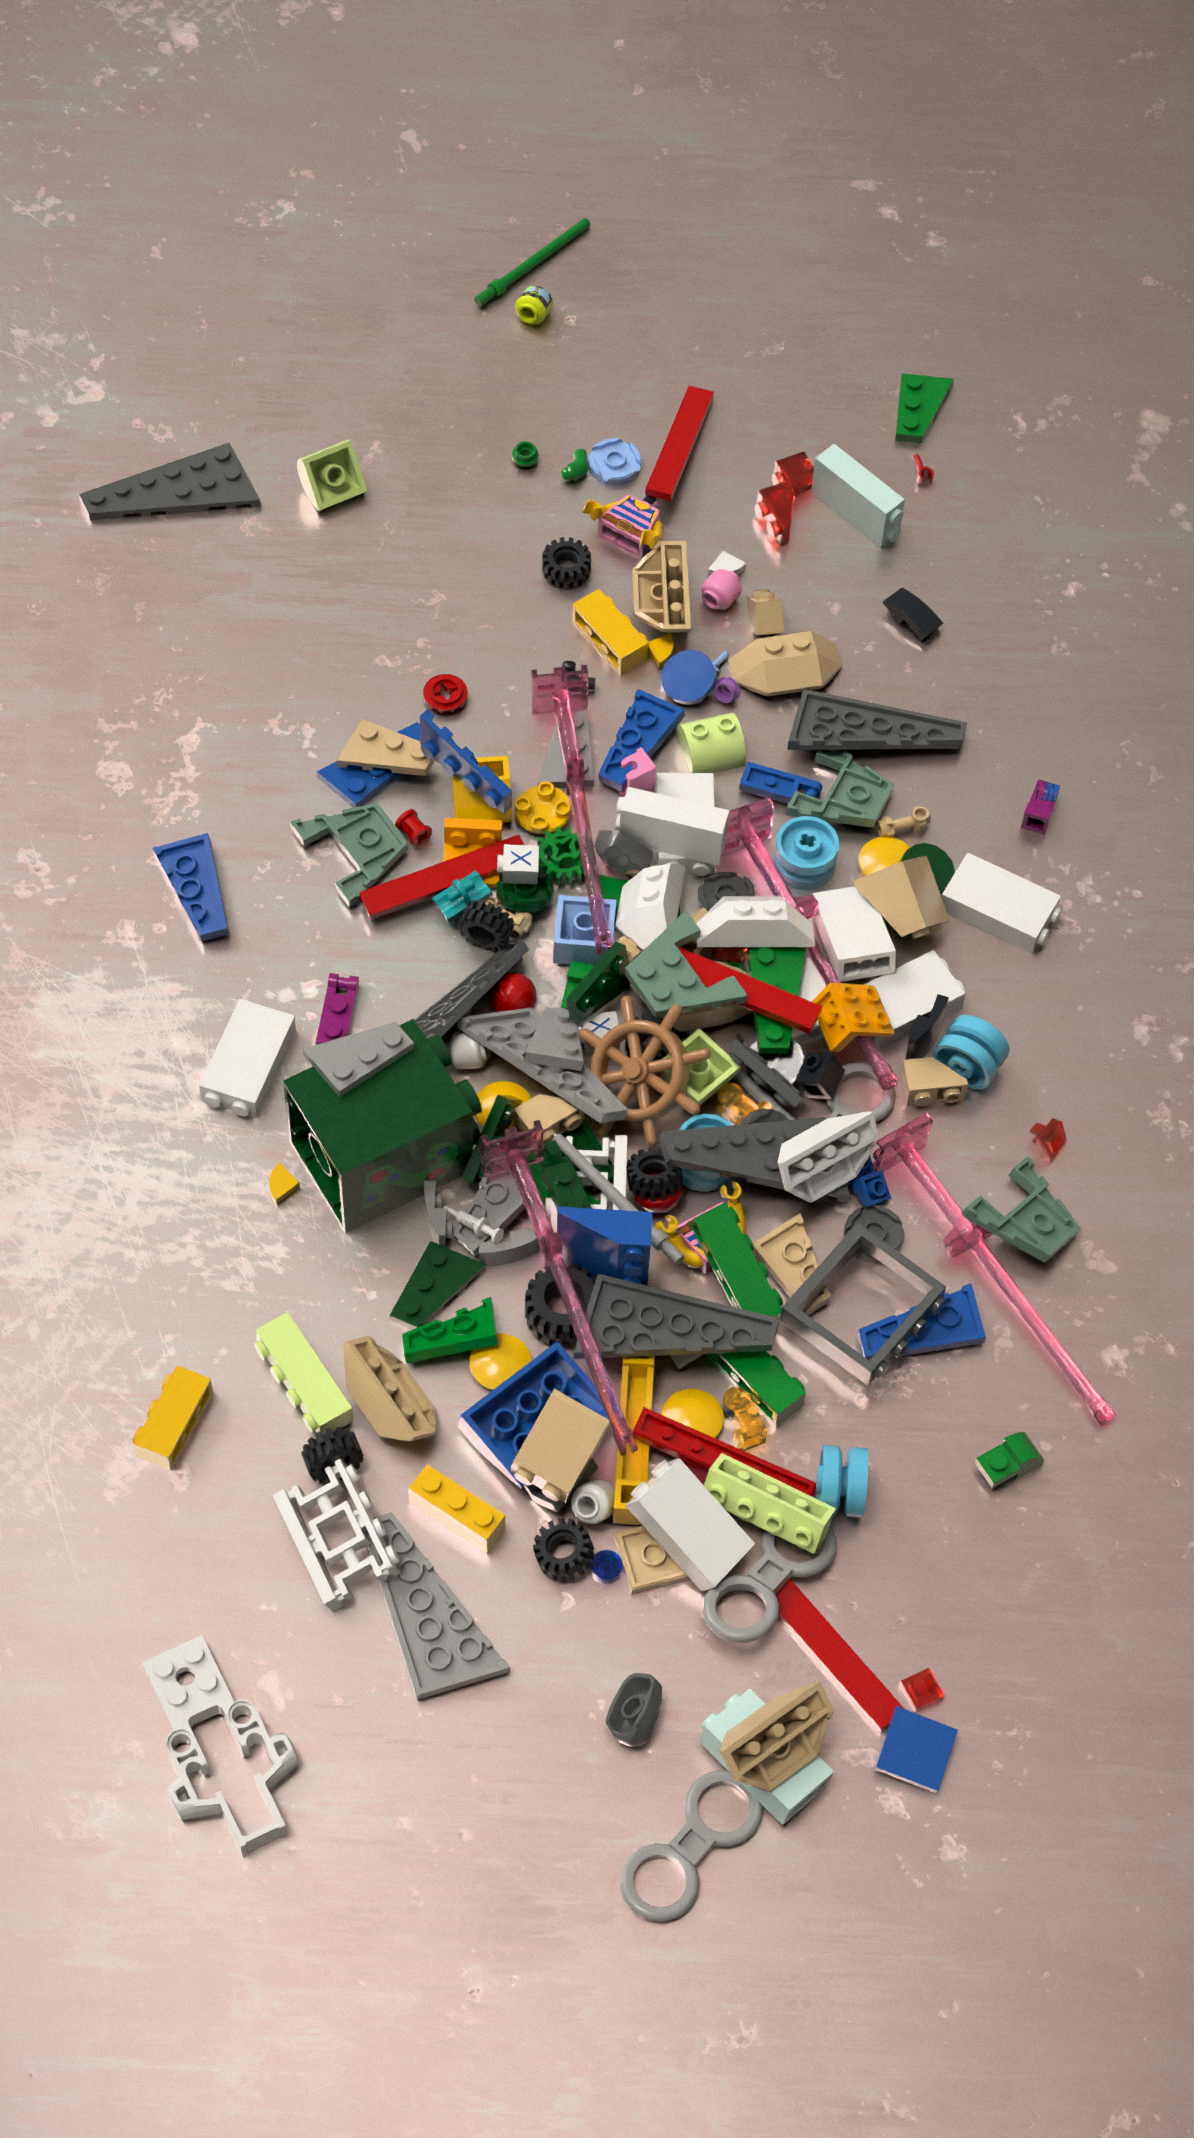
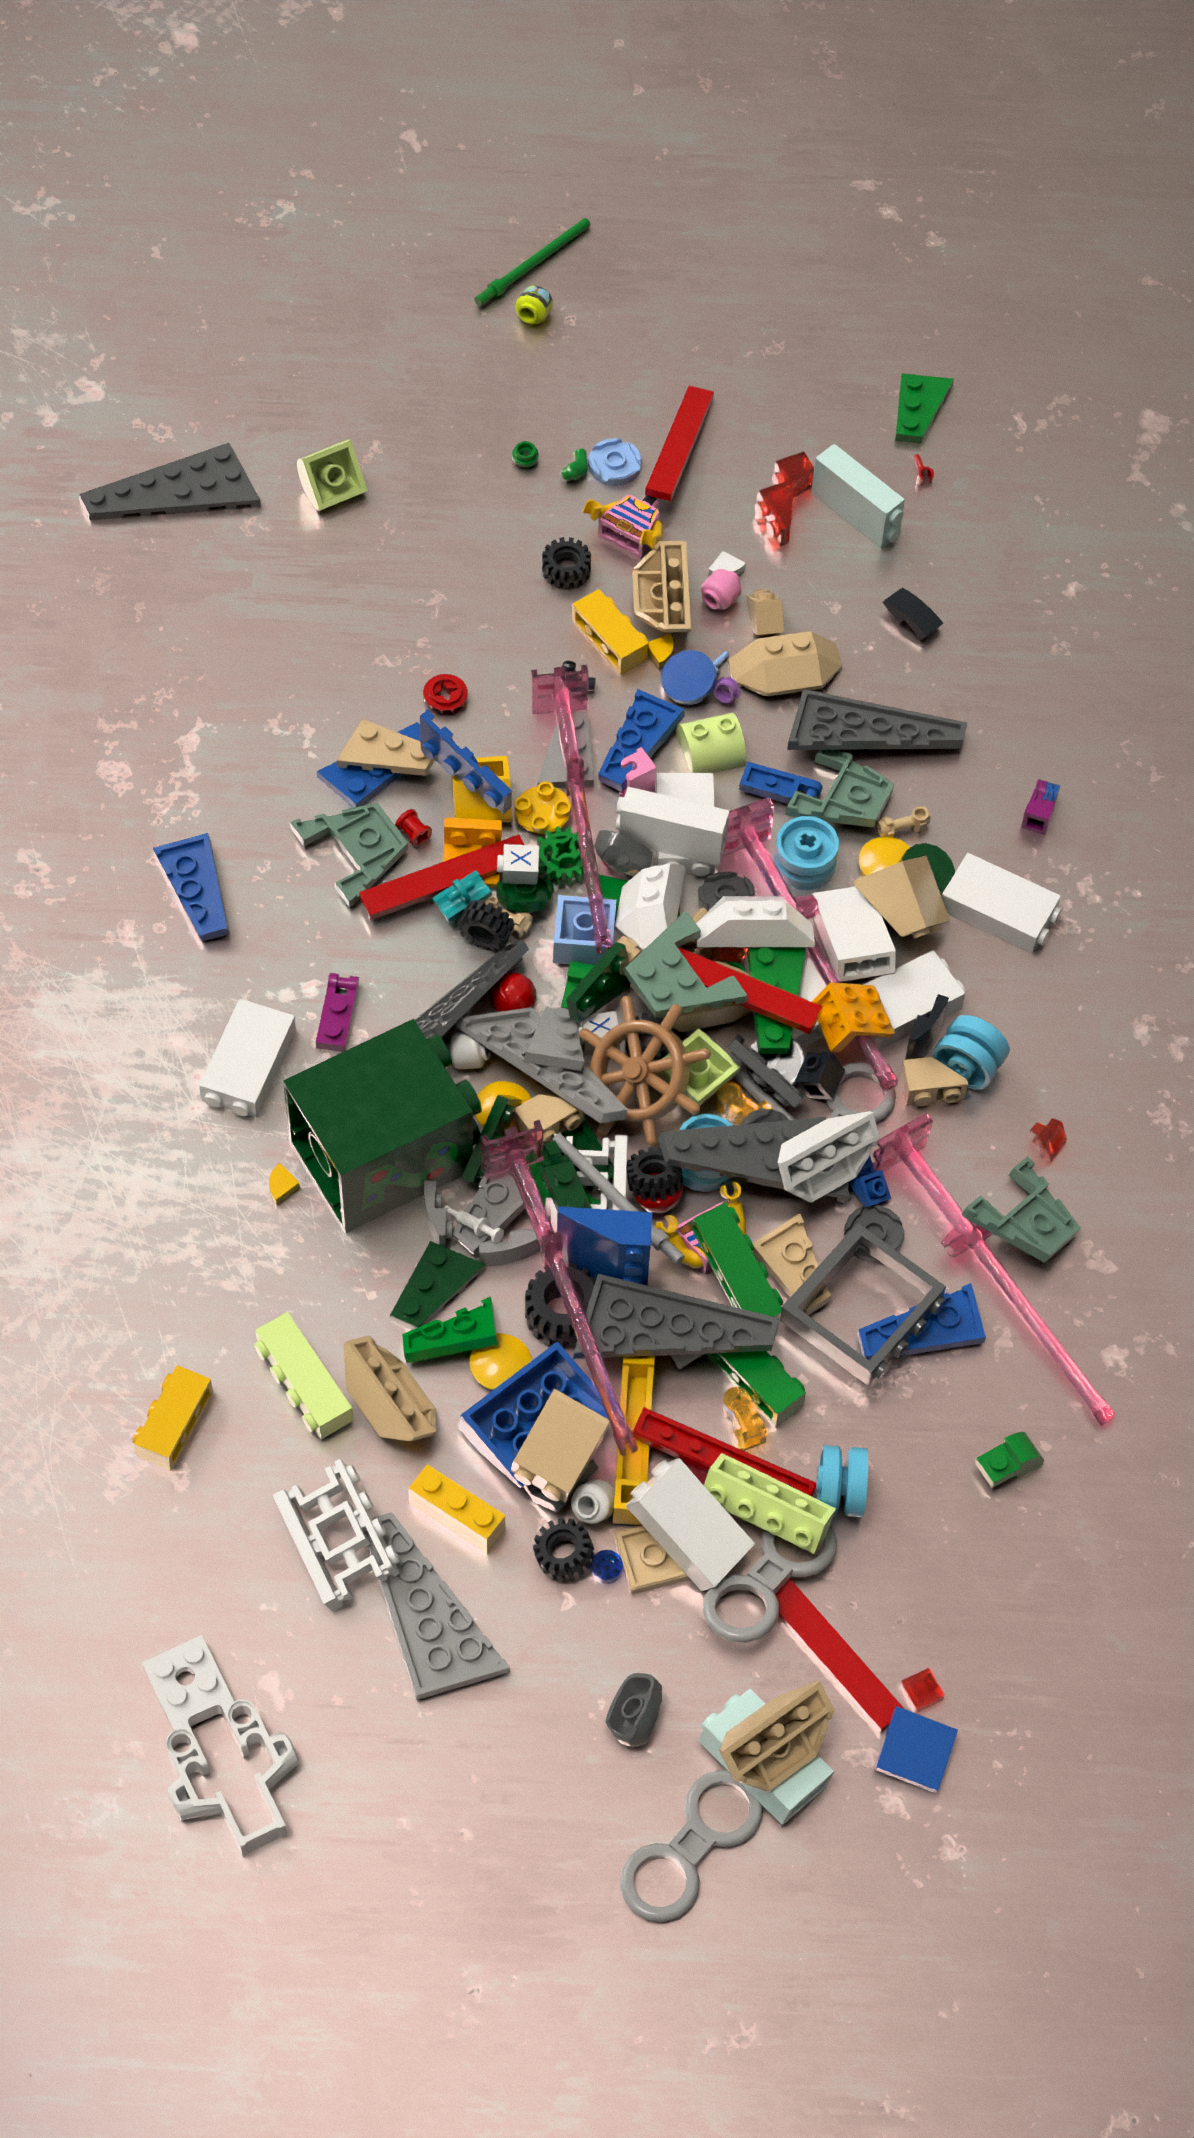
black tyre [301,1427,364,1483] -> none
light grey wing [303,1022,414,1097] -> none
yellow dish [661,1388,724,1438] -> none

